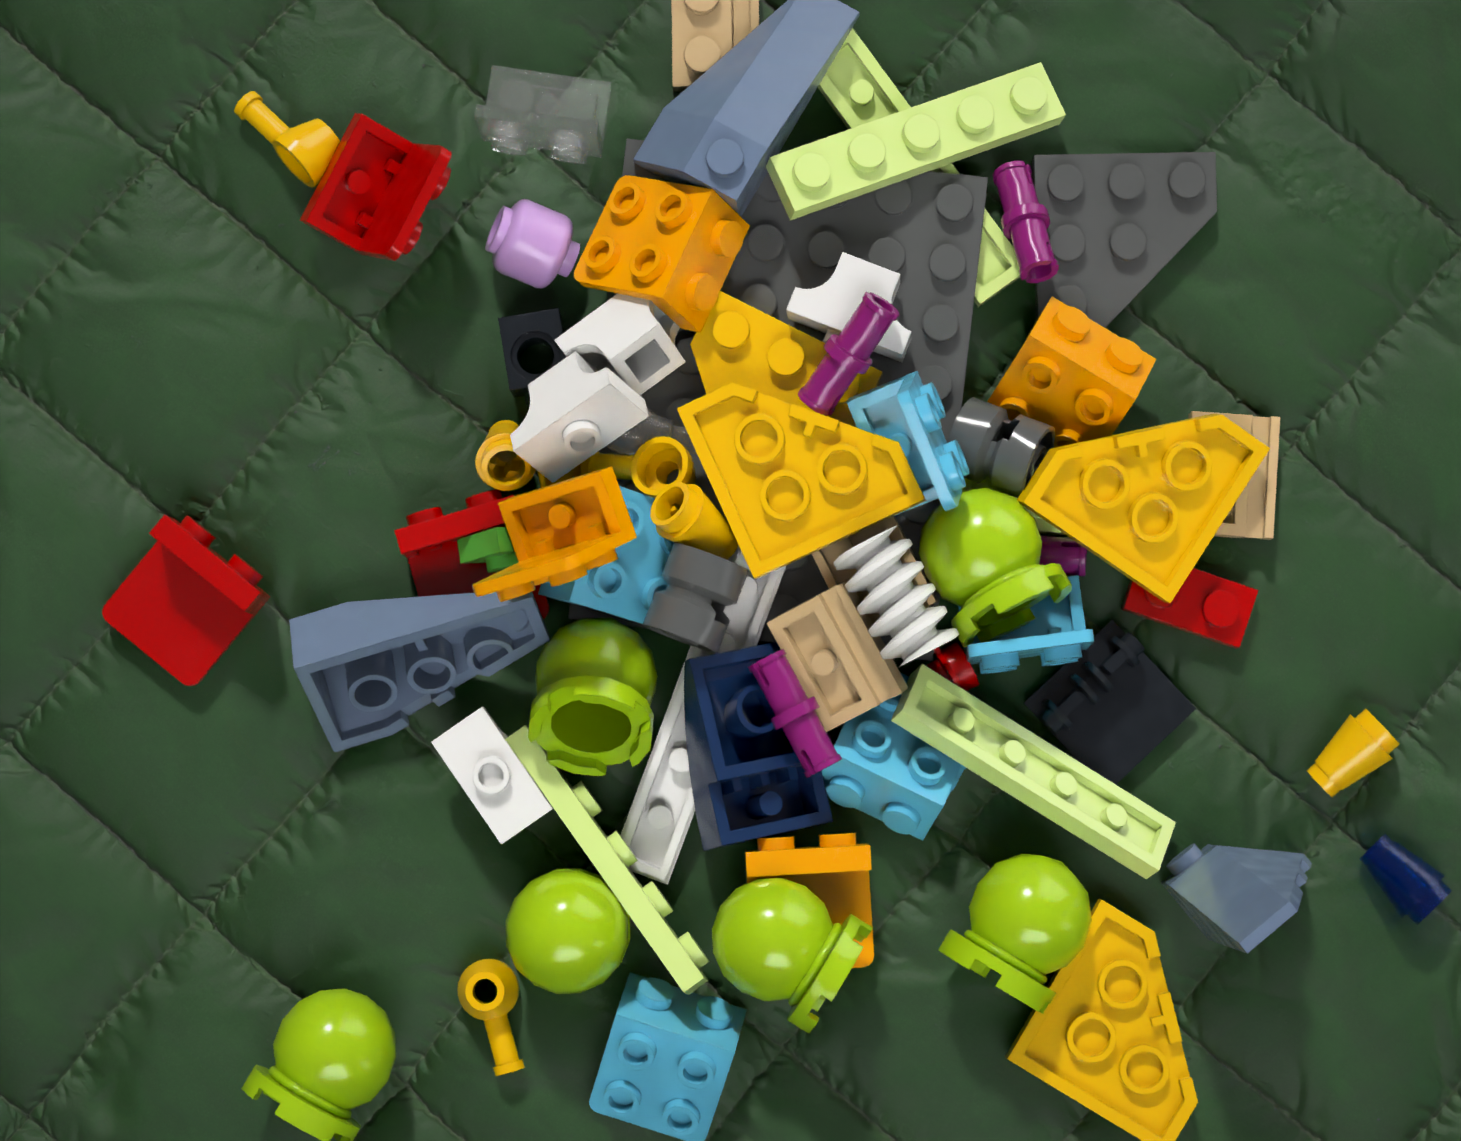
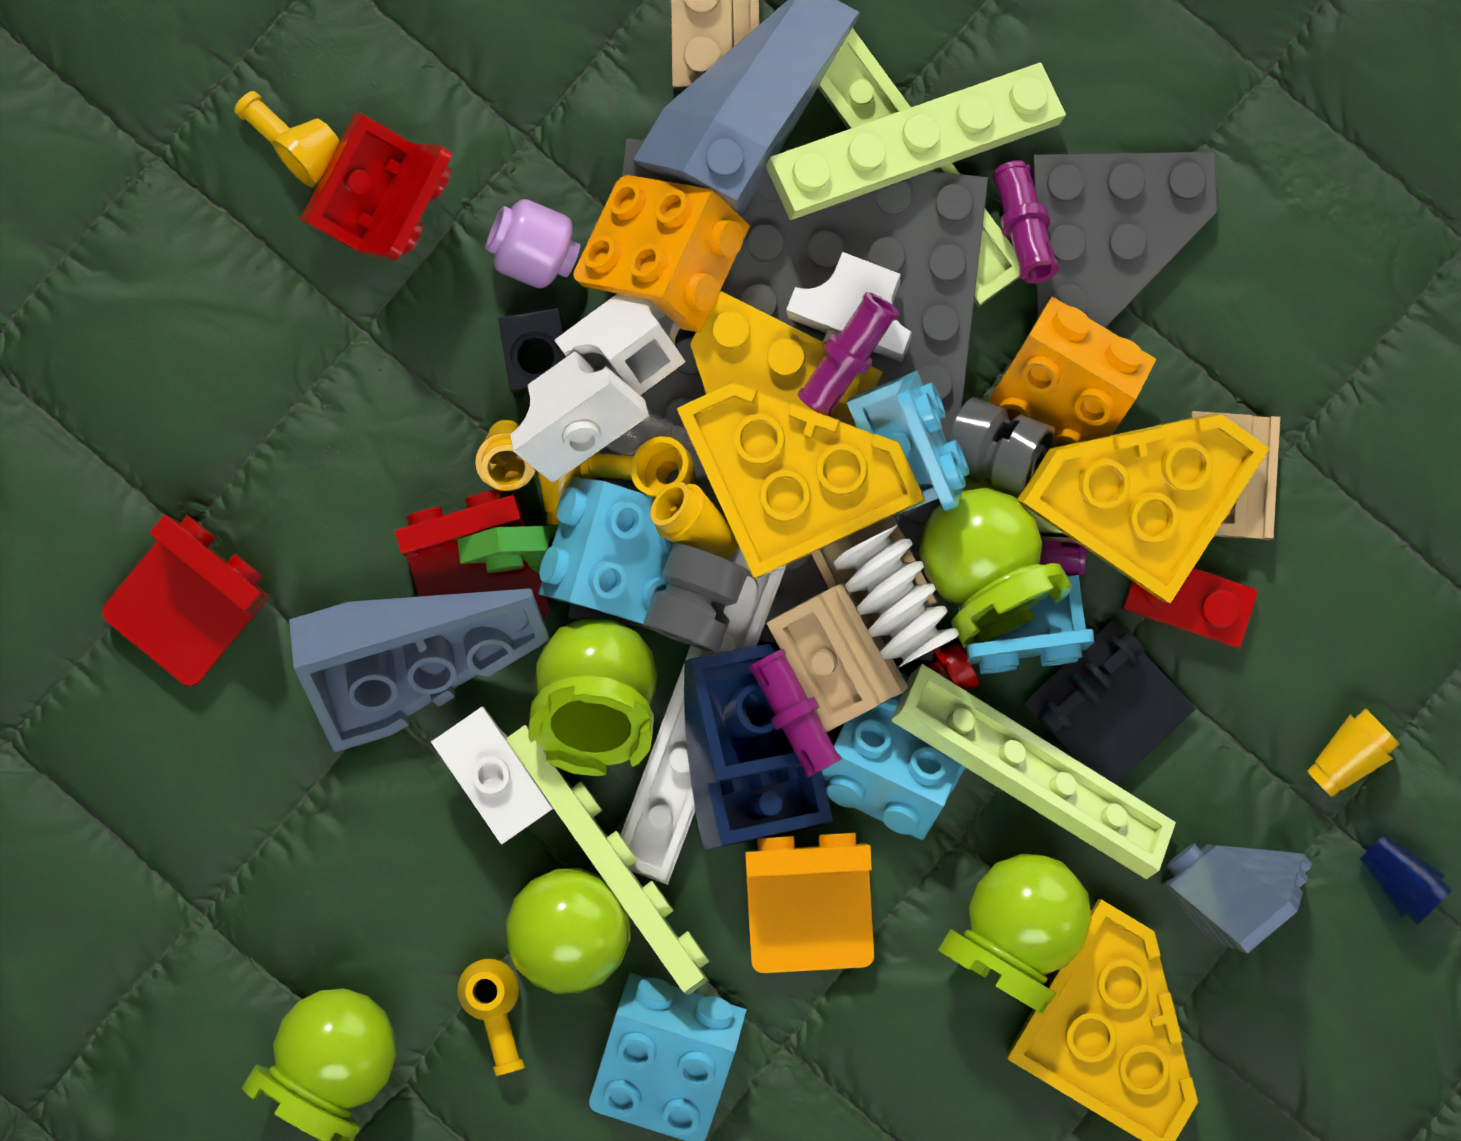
light orange bracket [472,466,637,602] -> none
clear bracket [474,65,612,164] -> none
lime tile [712,877,873,1033] -> none

